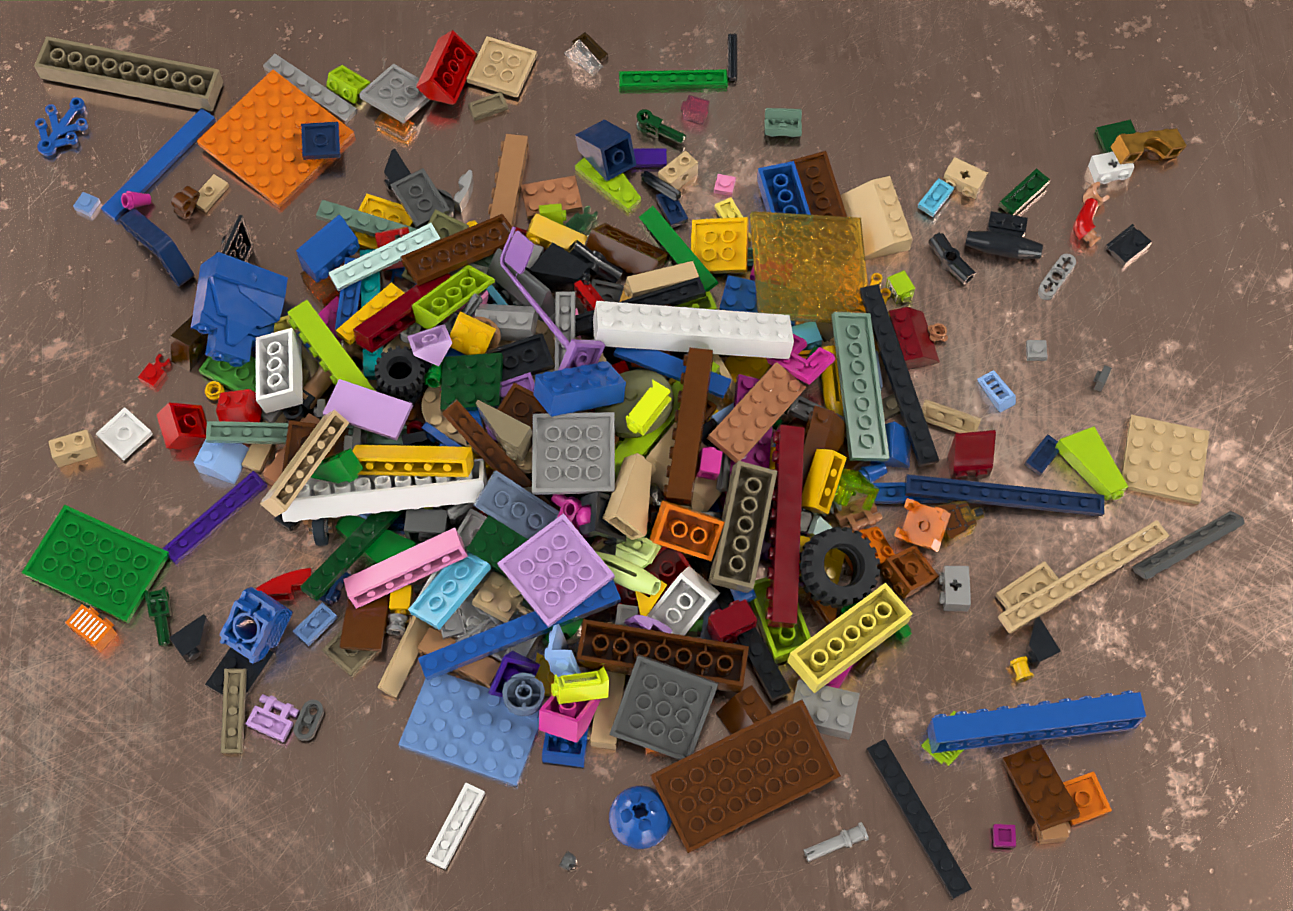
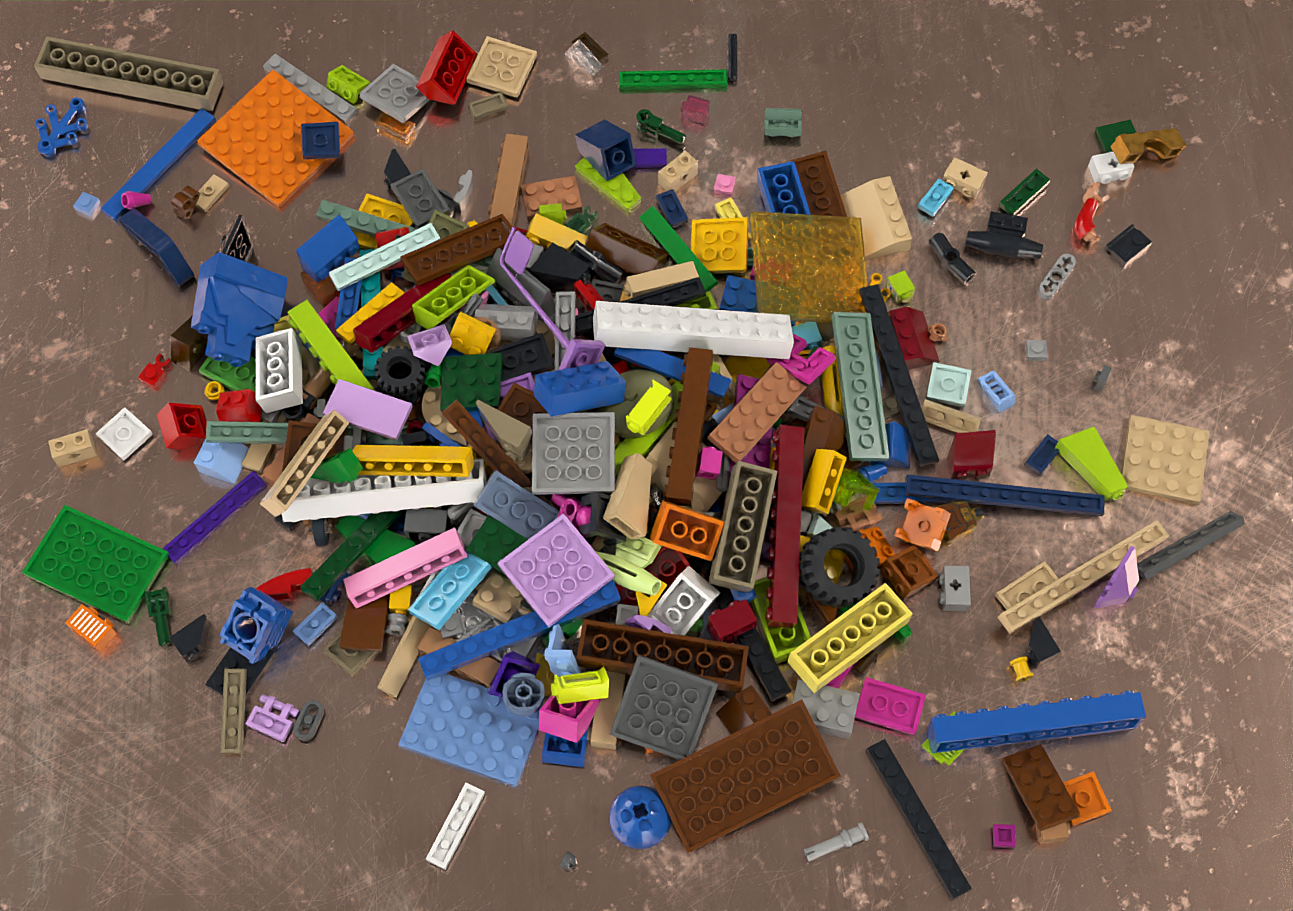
black axle [641,171,682,201] -> none
none -> dark pink plate [855,677,926,736]
none -> light aqua plate [926,362,972,408]
none -> medium lavender wedge [1094,546,1139,608]

